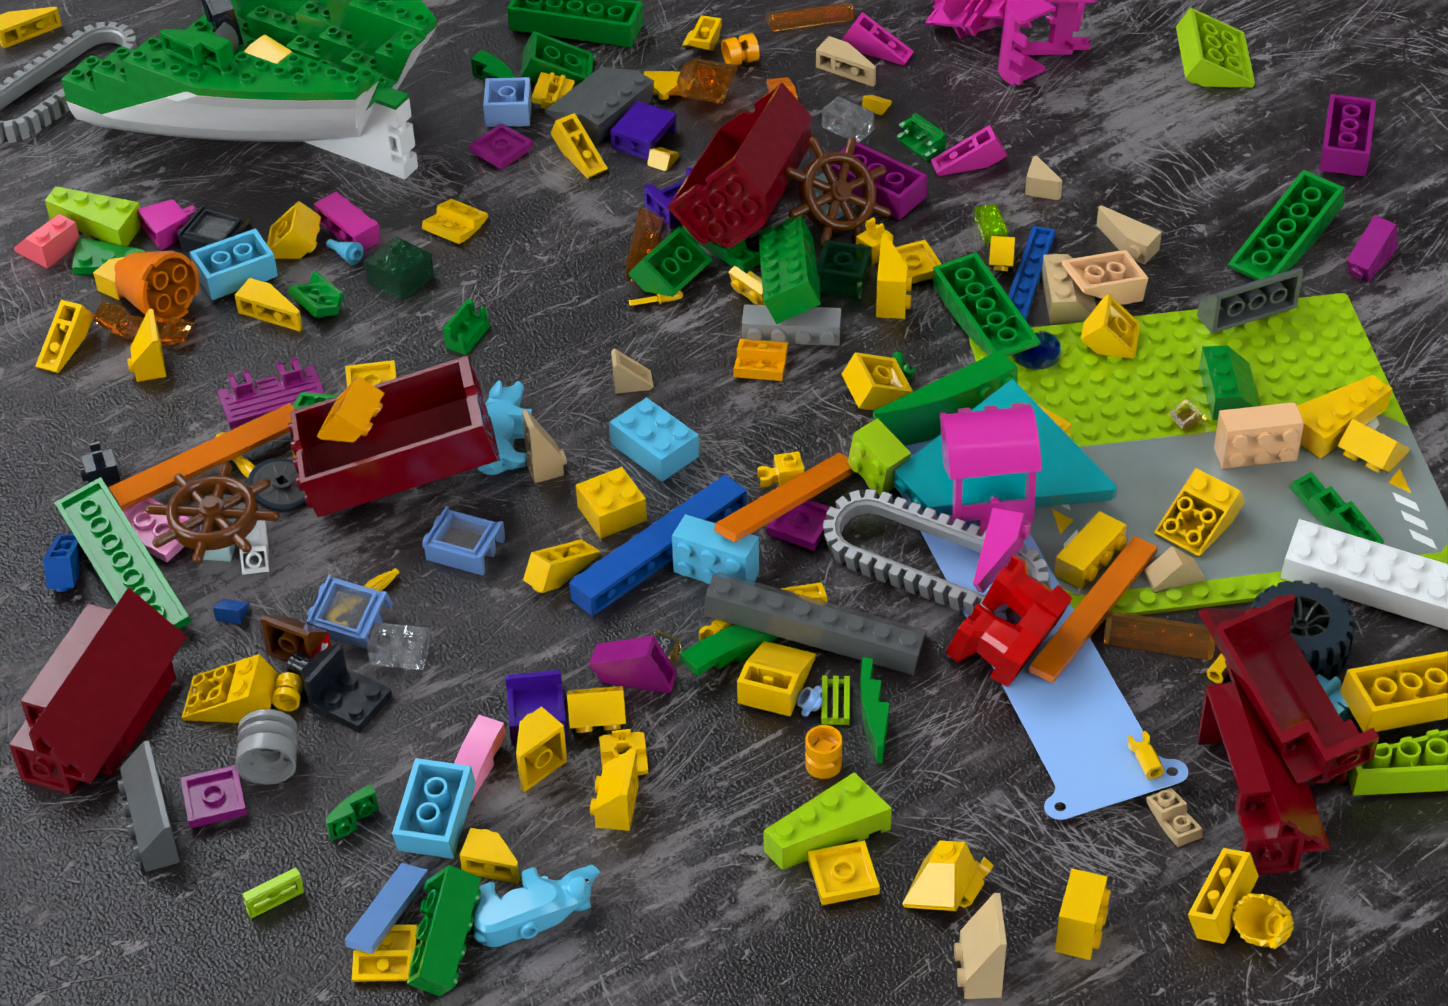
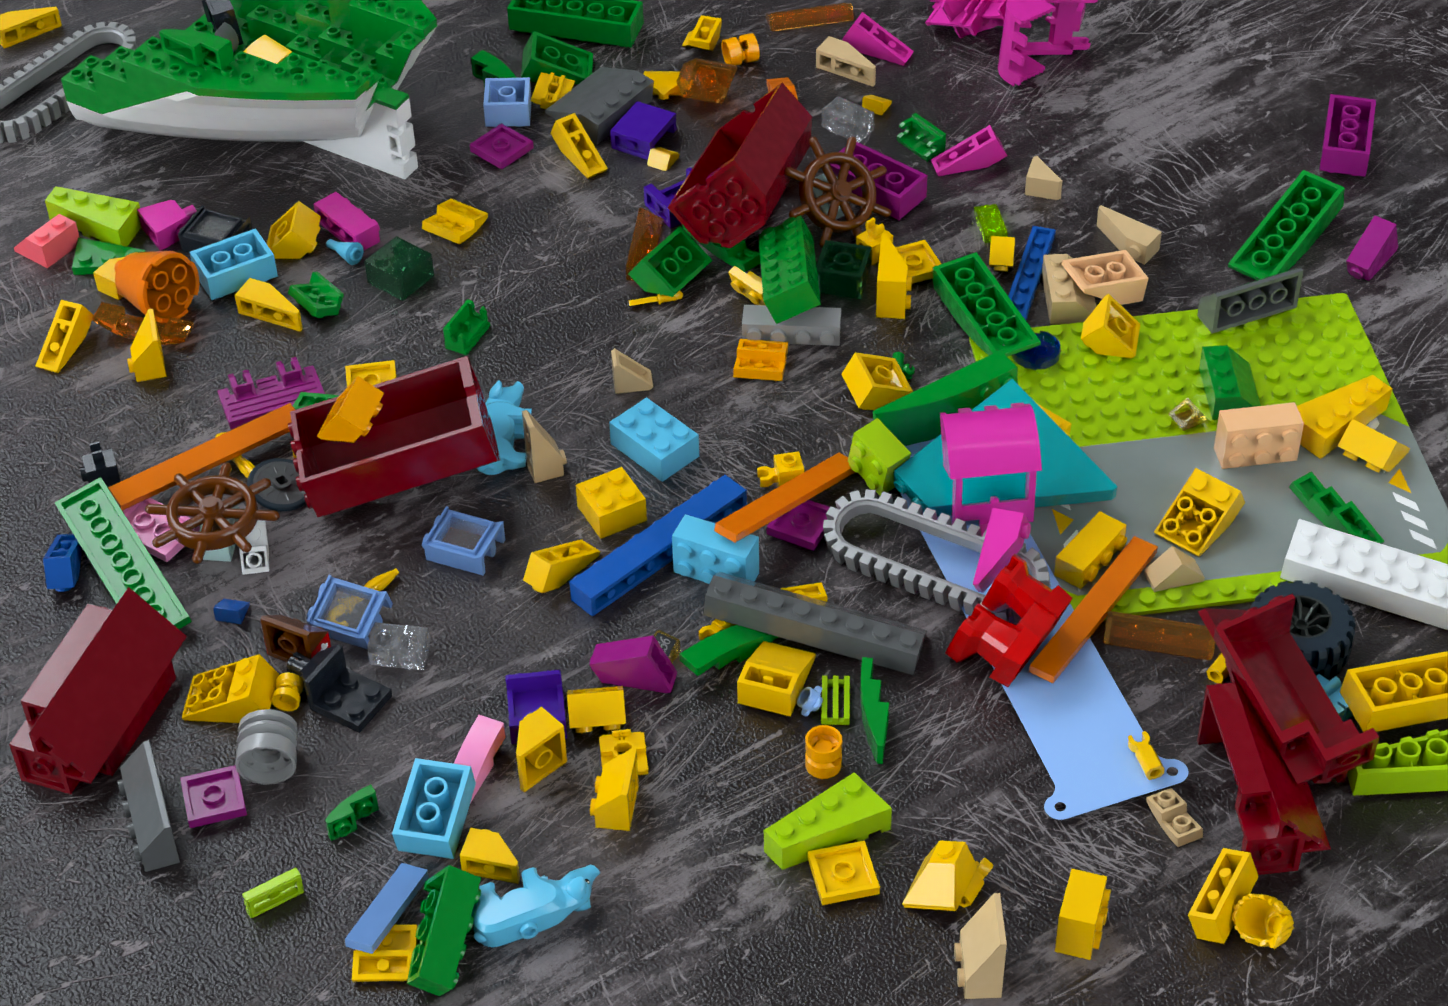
lime slope [1176,7,1255,88] -> none

